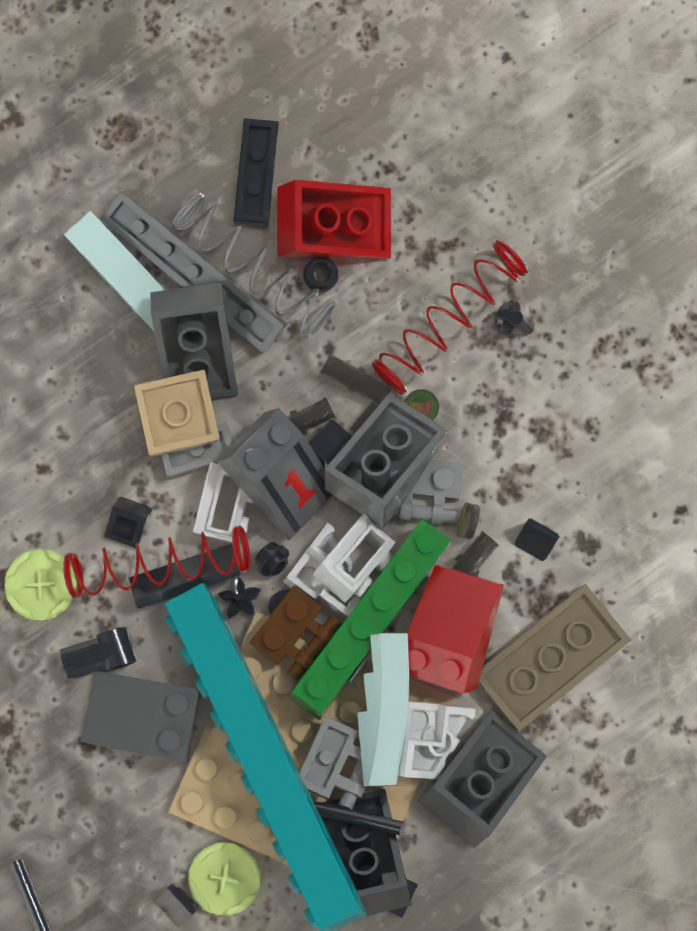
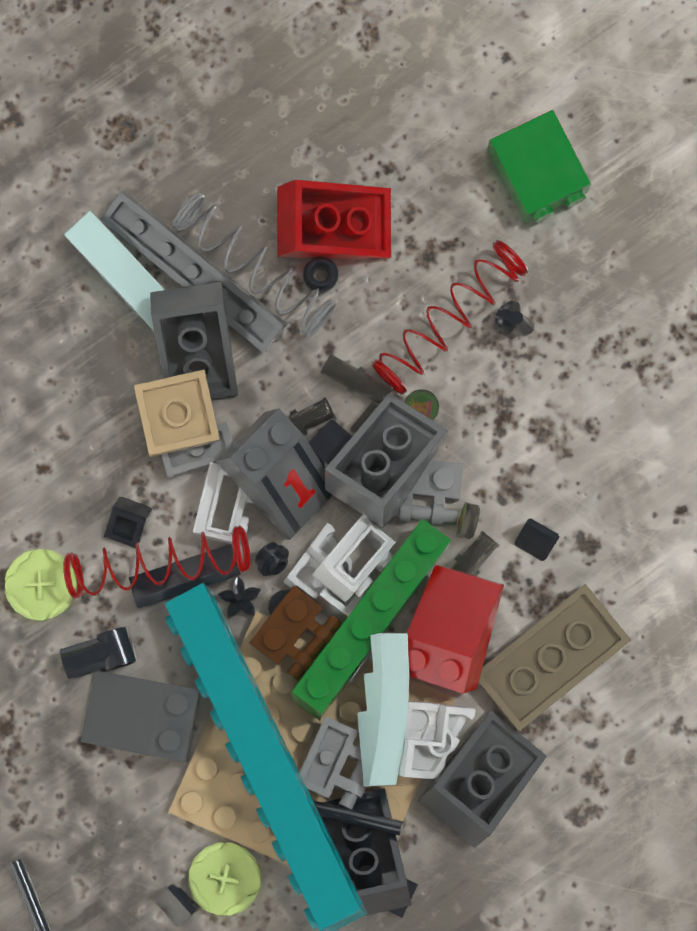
black tile [233,118,279,227] -> none
none -> green brick [487,110,591,223]

